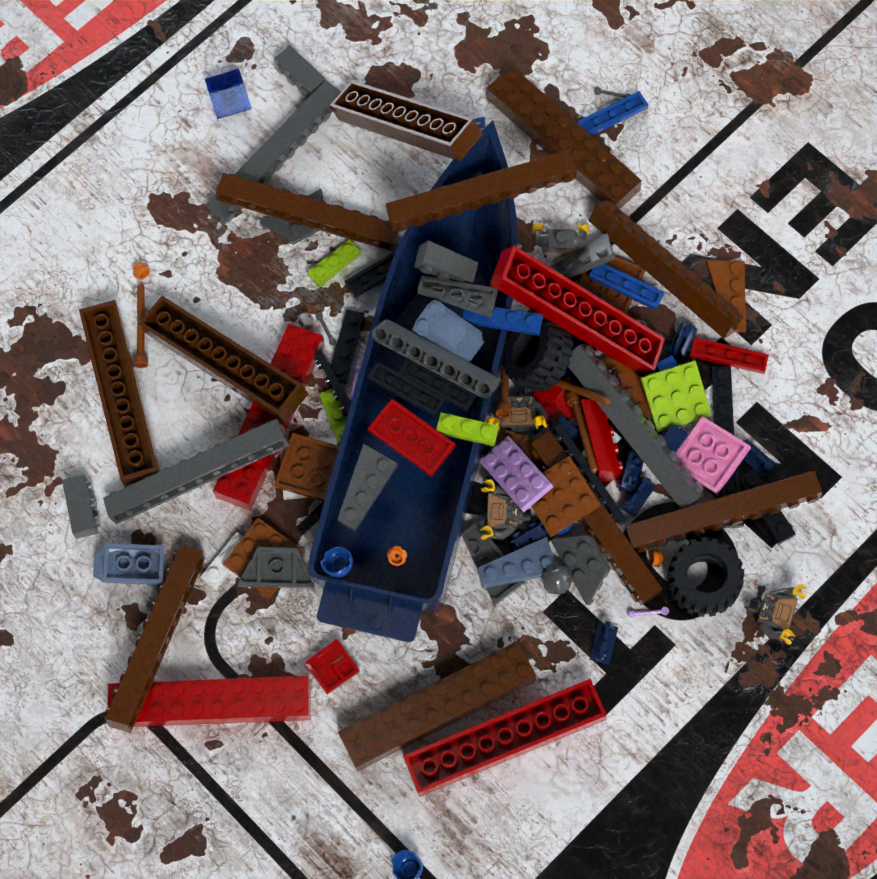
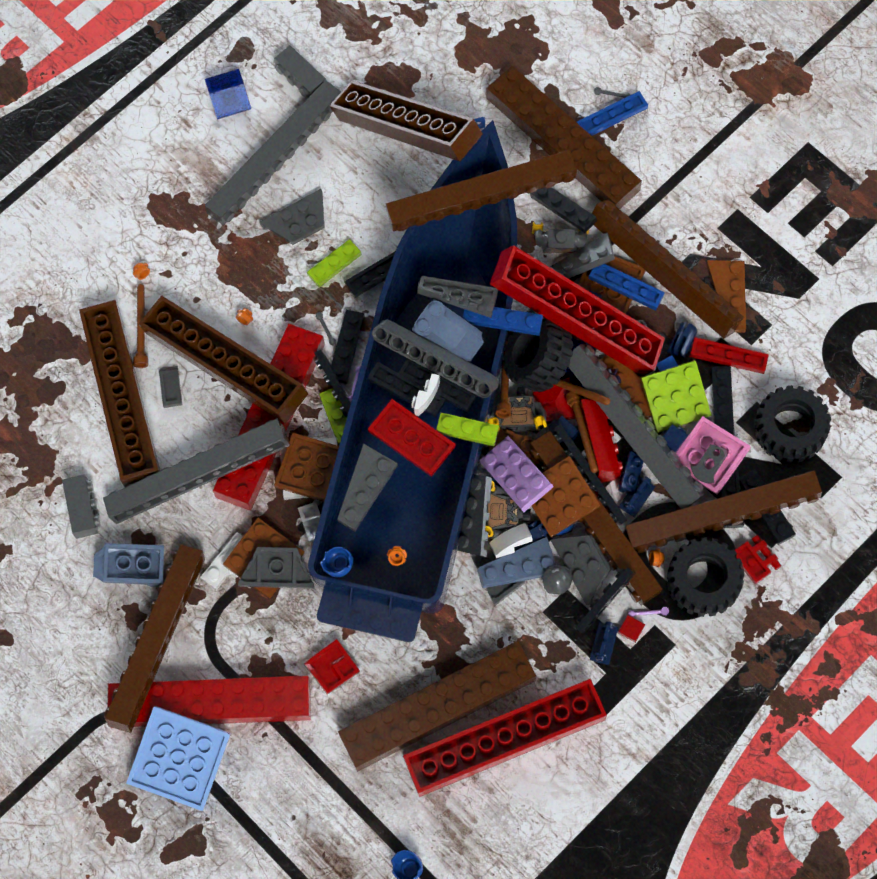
reddish brown brick [216,173,399,252] -> none
light grey hinge [297,312,313,329] -> none
dark grey brick [414,240,478,284] -> none
dark blue hinge [743,439,776,477] -> none
torso [748,584,807,645] -> none
none -> light blue plate [126,706,231,811]
none -> dark grey tile [159,368,183,408]
none -> orange plate [236,308,253,325]
none -> white slope [298,502,321,546]
none -> white slope [412,374,440,416]
none -> dark grey wing [457,474,492,557]
none -> white slope [489,523,532,558]
none -> black plate [530,187,597,233]
none -> black plate [575,567,636,633]
none -> red tile [618,615,645,643]
none -> dark grey piece [691,445,727,483]
none -> red plate [735,535,782,585]
none -> black tyre [754,385,831,463]

